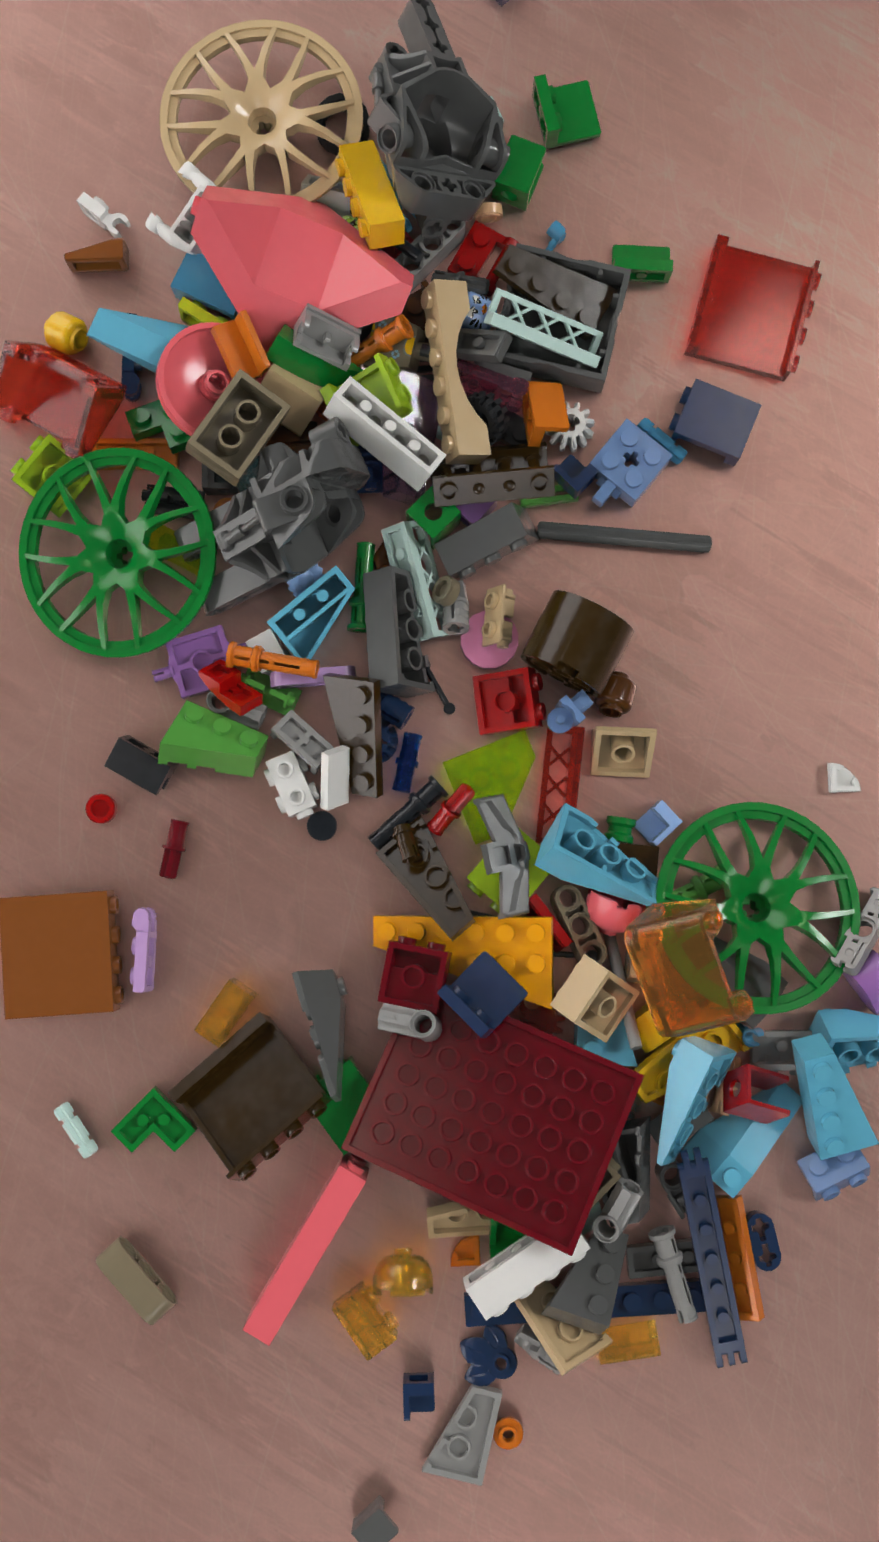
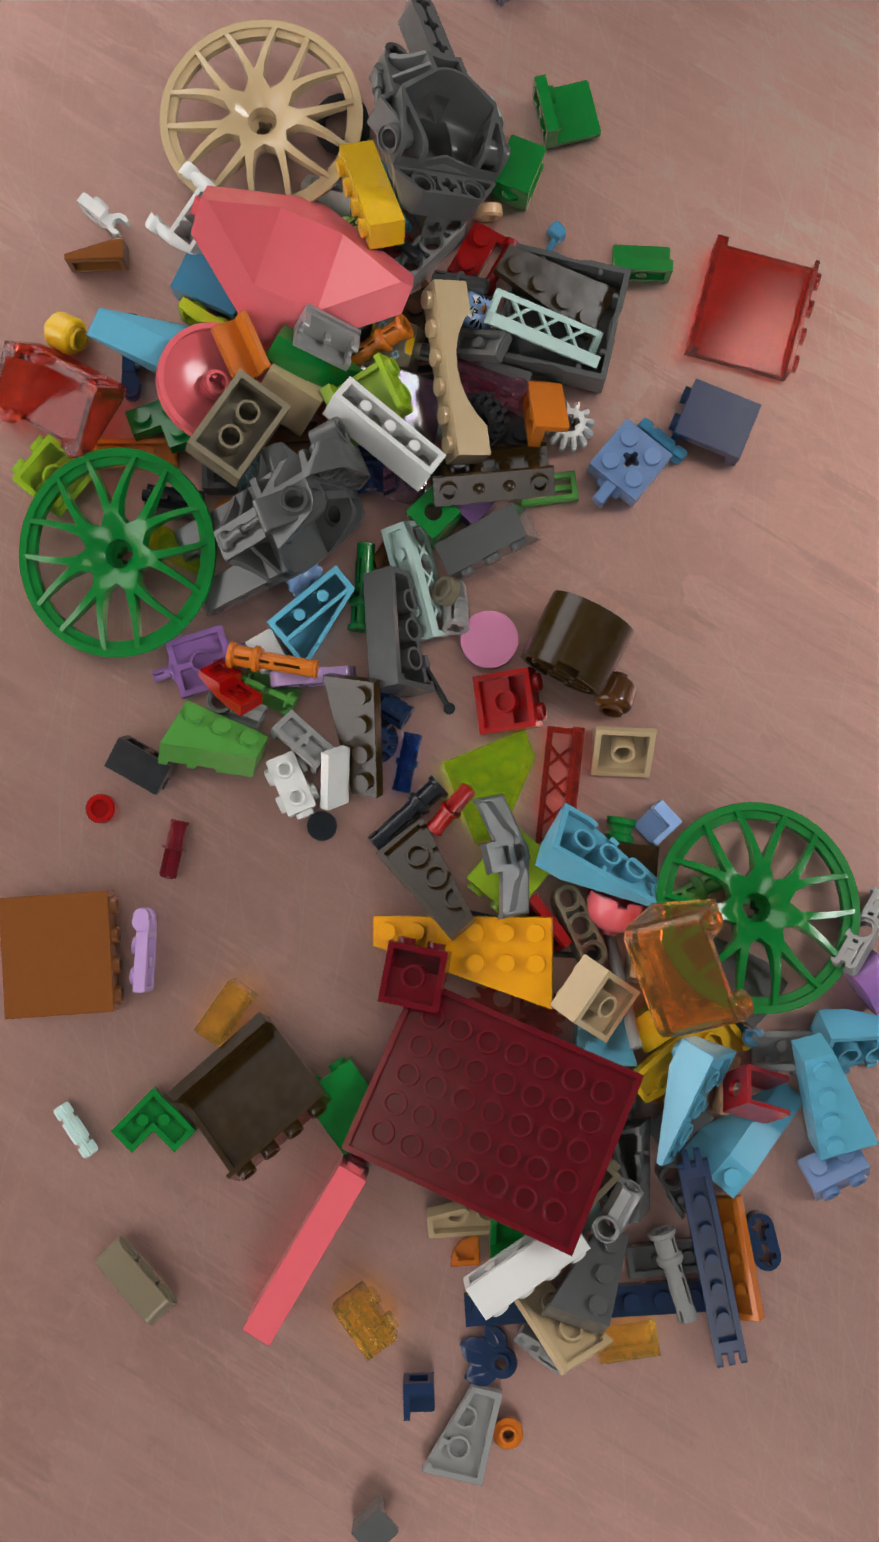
dark grey wedge [292,969,348,1102] -> none
clear yellow cylinder [373,1247,433,1297] -> none
light grey piece [377,1003,442,1042] -> none
dark brown pin [392,823,421,864] -> none
dark blue bracket [437,951,528,1038] -> none
tan hinge [482,584,516,649] -> none
dark grey axle [537,521,712,553] -> none
medium blue hips [547,689,594,734] -> none
dark blue panel [554,455,599,499] -> none
white tile [827,763,861,793] -> none

